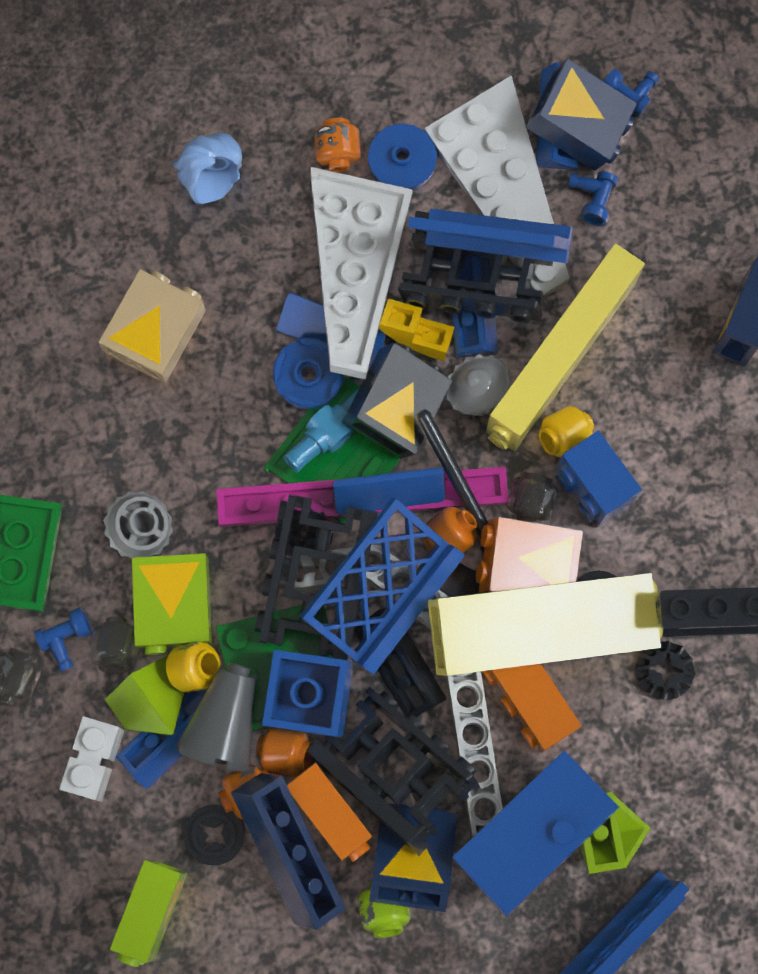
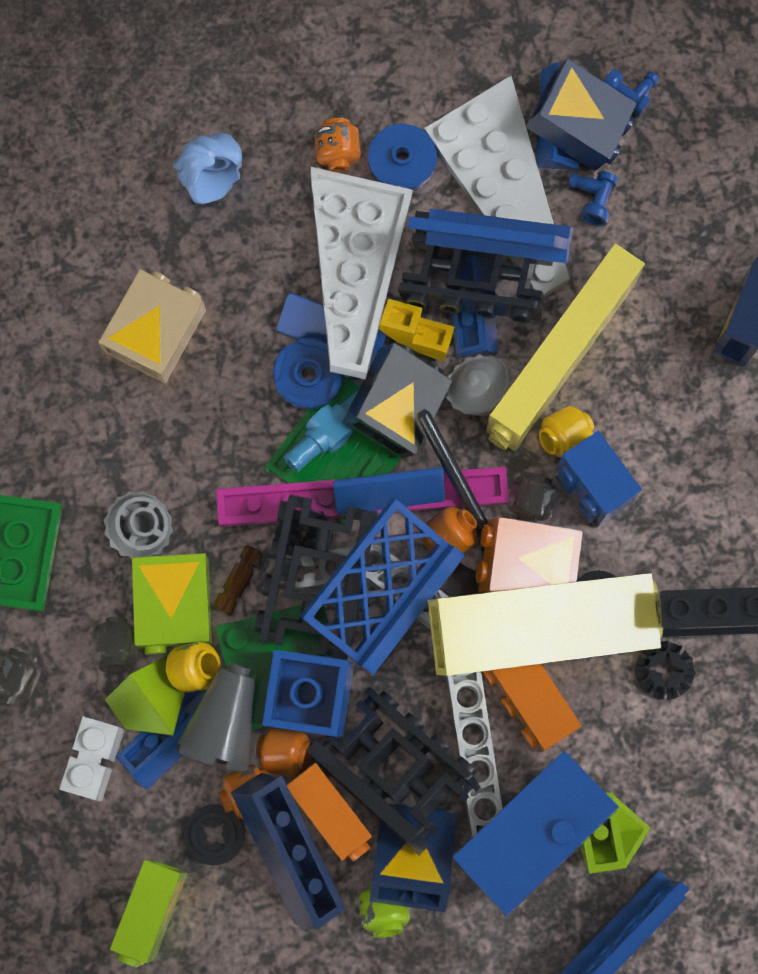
blue piece [34,607,92,672] -> none
black slope [354,607,447,718] -> none
none -> reddish brown axle [214,545,262,615]

